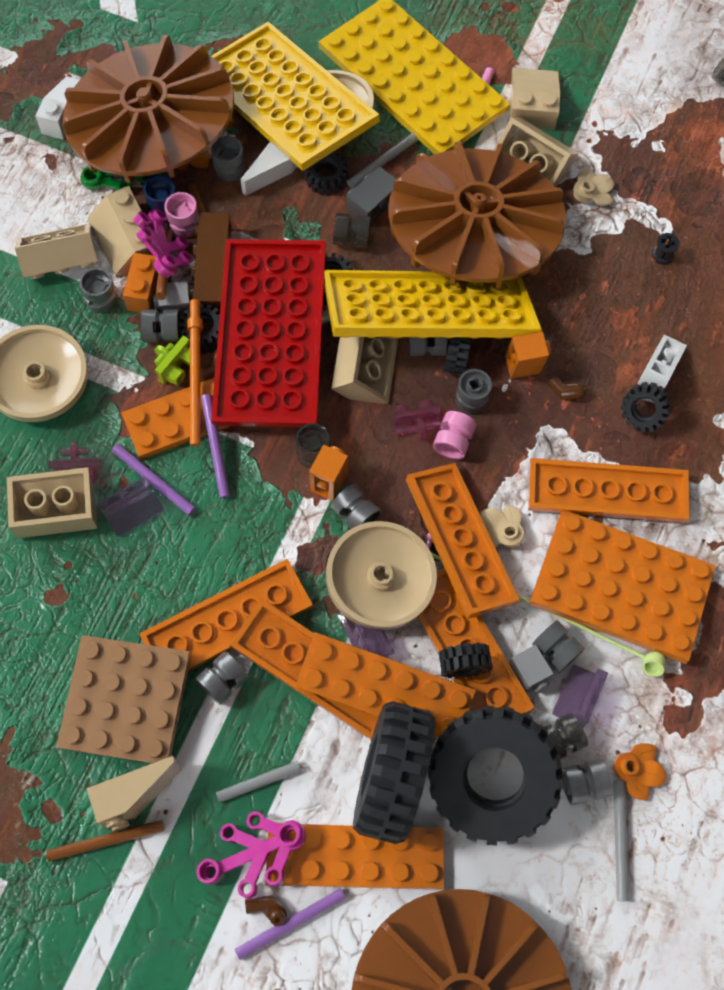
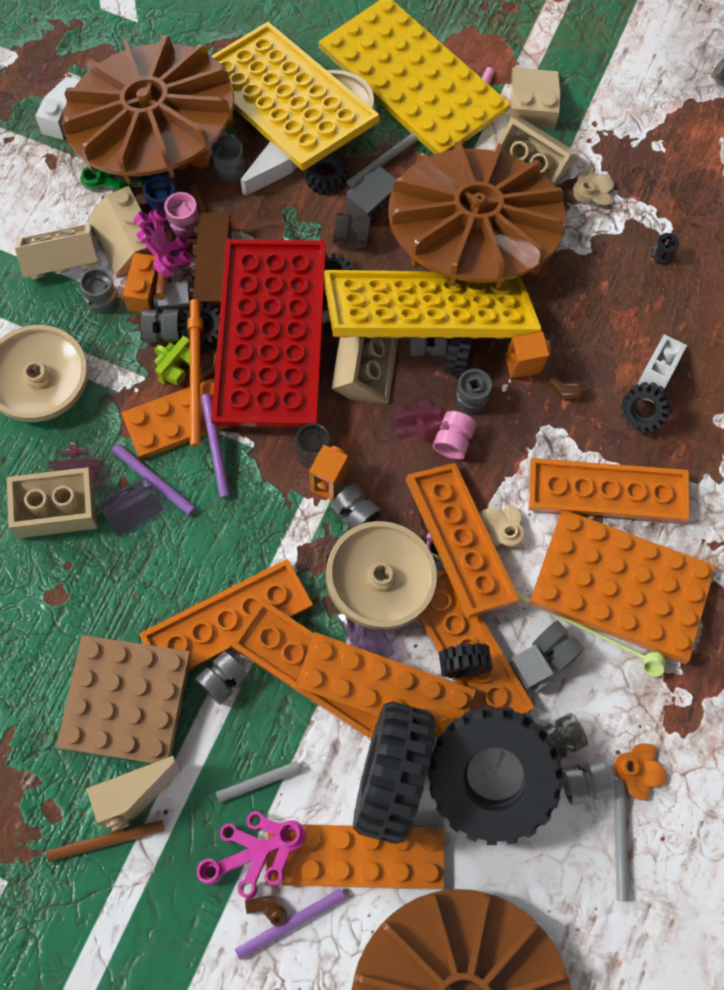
clear purple panel [552,664,608,729] -> none

